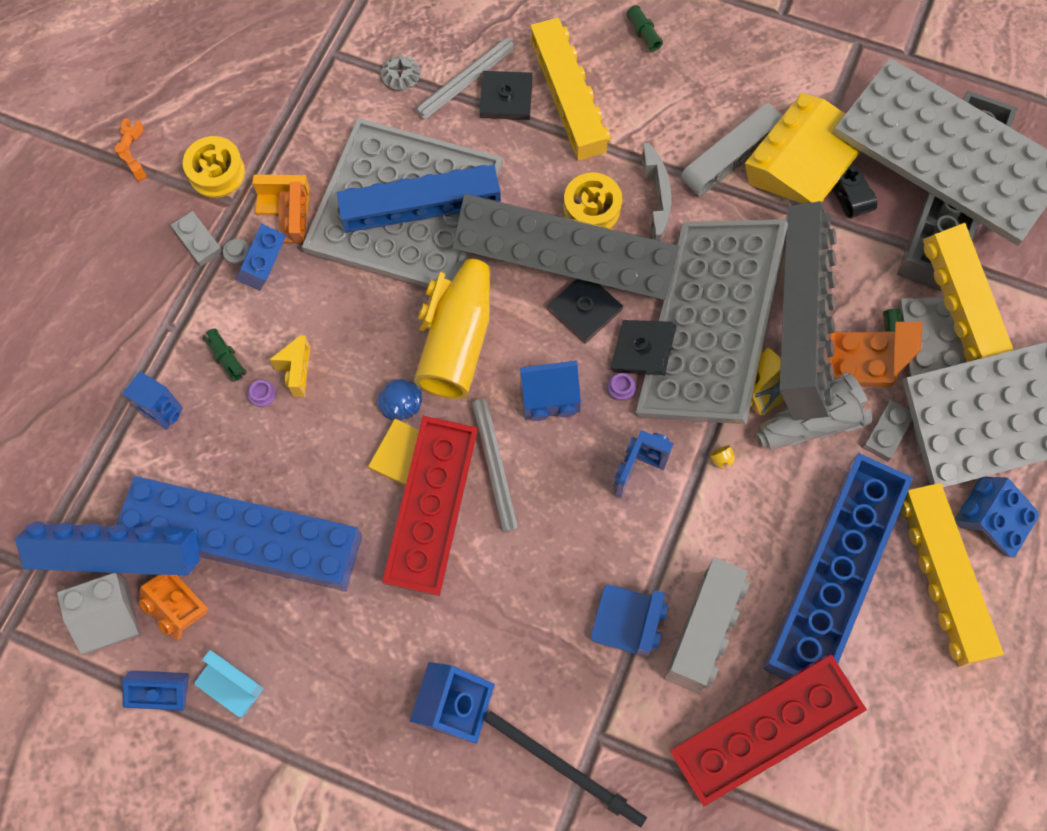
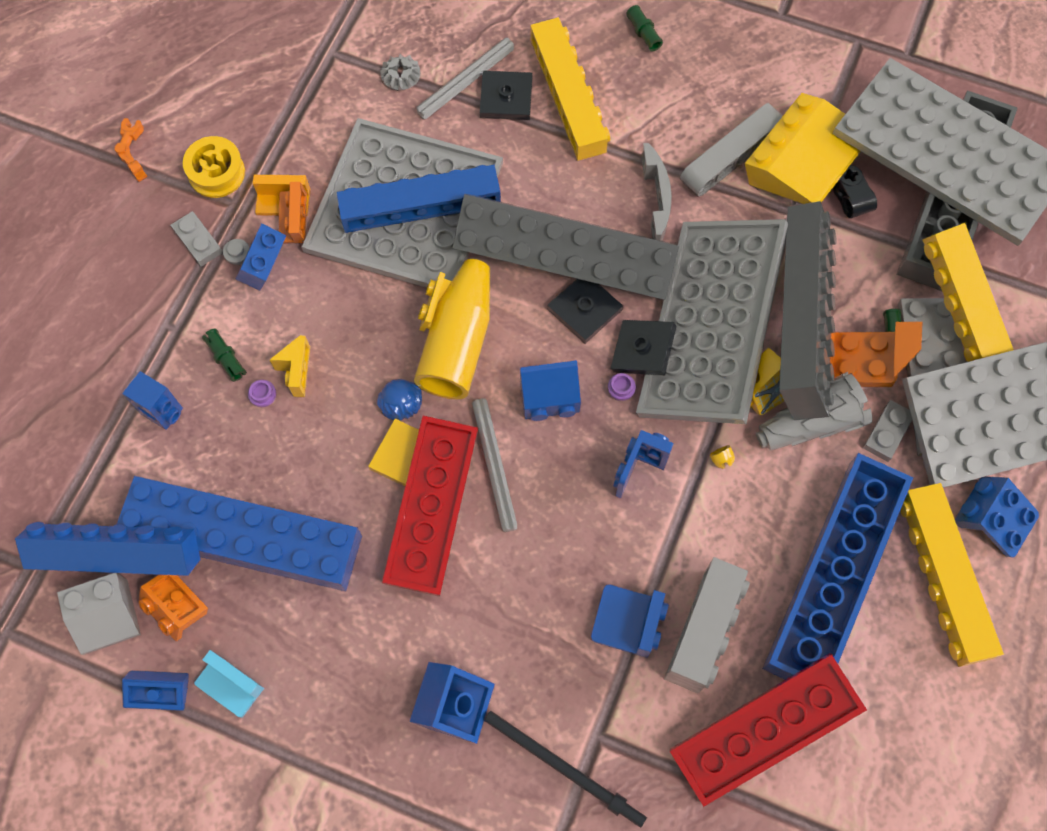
yellow wheel [563,172,622,228] -> none

